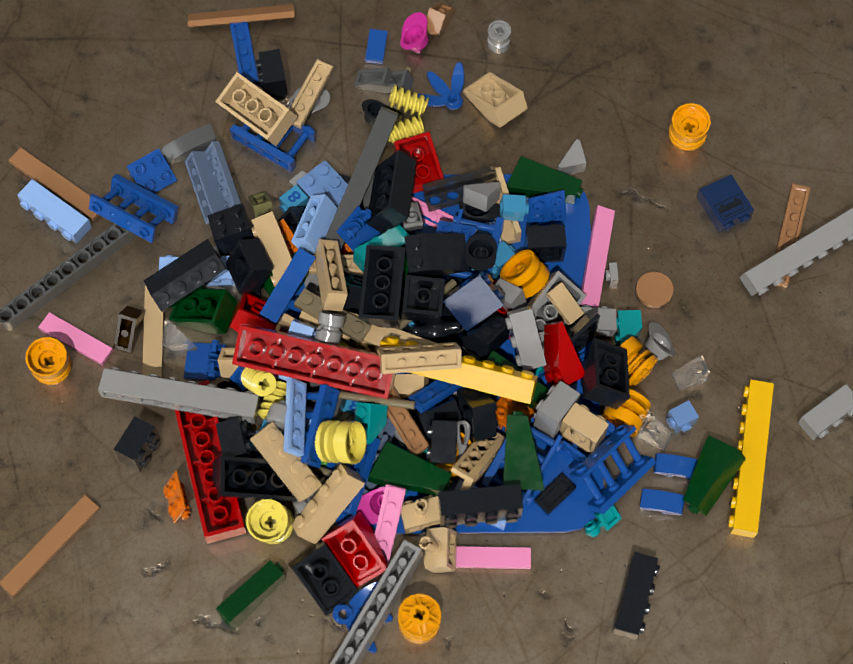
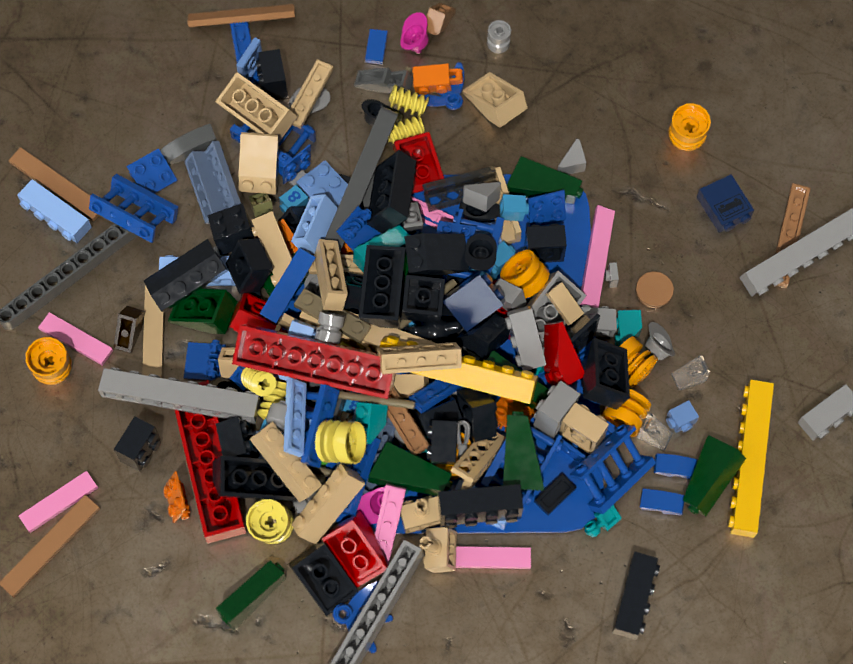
clear slope [162,318,198,353] -> none
light orange wheel [398,594,441,644] -> none
none -> bright pink tile [18,471,98,533]
none -> medium blue tile [236,37,262,81]
none -> tan slope [238,132,279,194]
none -> blue hinge [278,144,311,184]
none -> orange brick [413,64,463,95]

